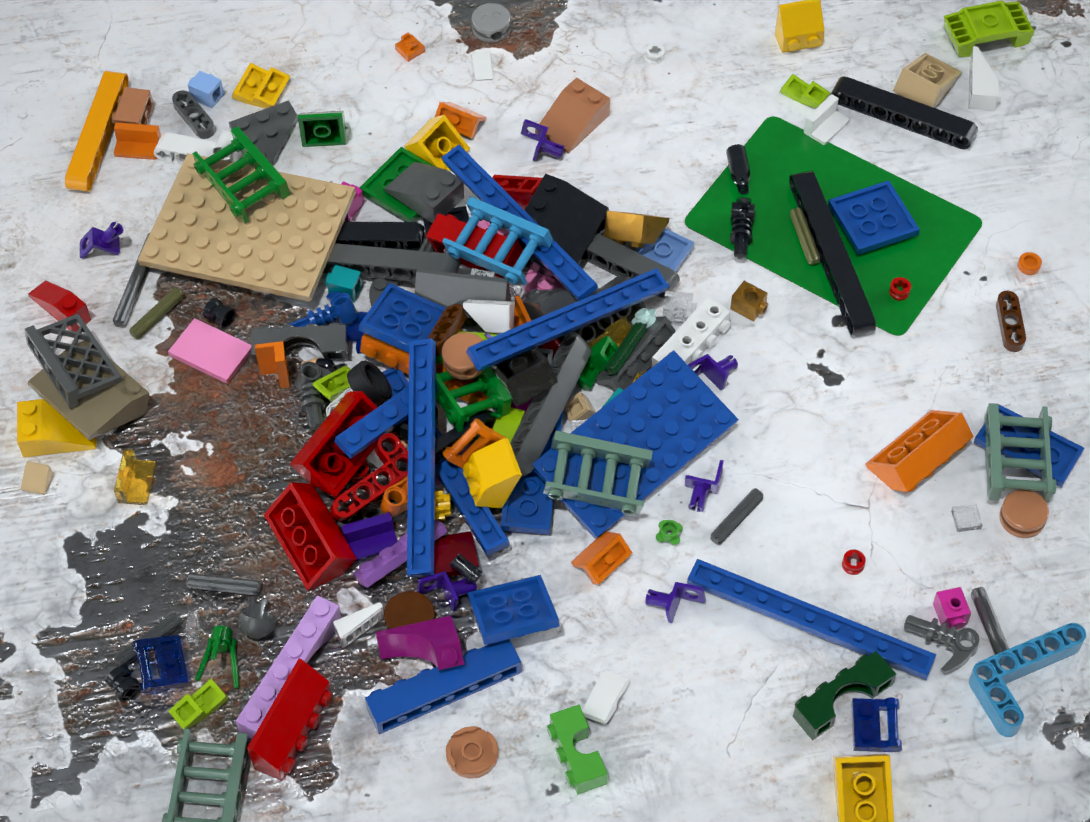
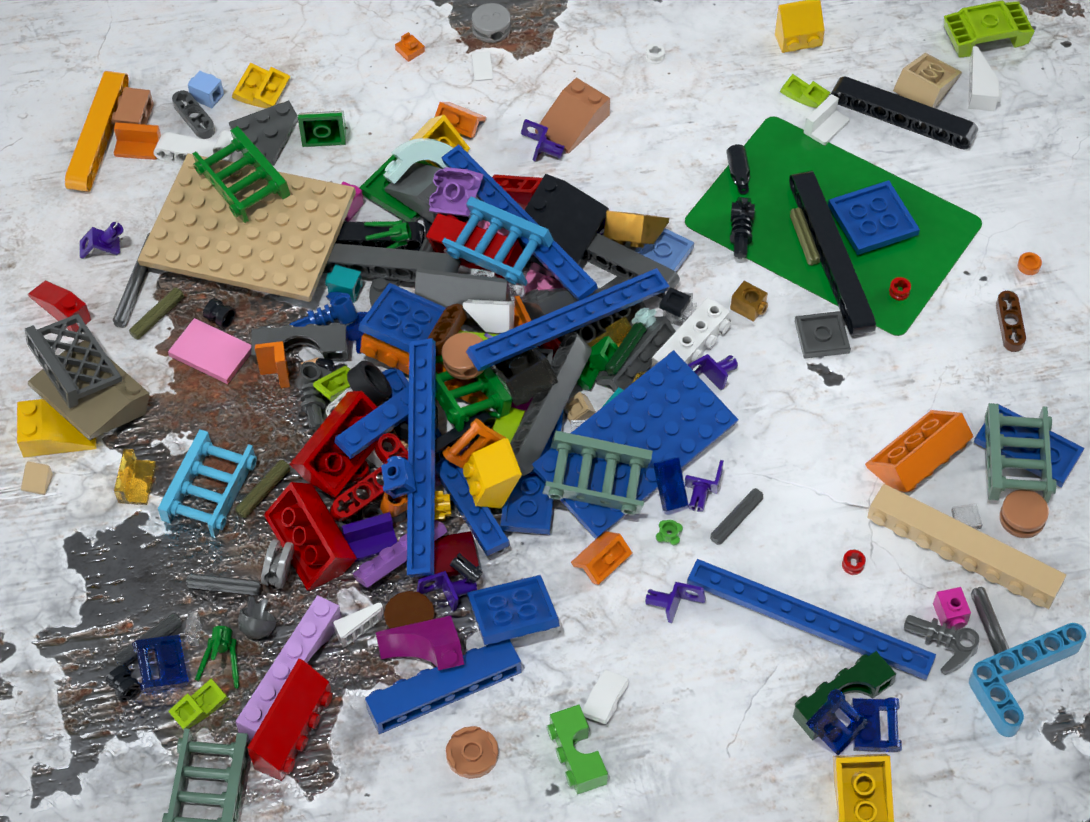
none -> medium azure fence [158,429,257,538]
none -> olive axle [235,460,290,518]
none -> light grey head [261,539,294,589]
none -> green plant [364,220,412,249]
none -> blue brick [381,456,416,498]
none -> light aqua arch [383,138,453,184]
none -> medium lavender slope [429,167,484,217]
none -> clear blue plate [653,457,688,511]
none -> black tile [659,287,691,317]
none -> dark grey tile [794,311,851,359]
none -> clear blue plate [805,689,868,755]
none -> tan brick [867,484,1067,609]

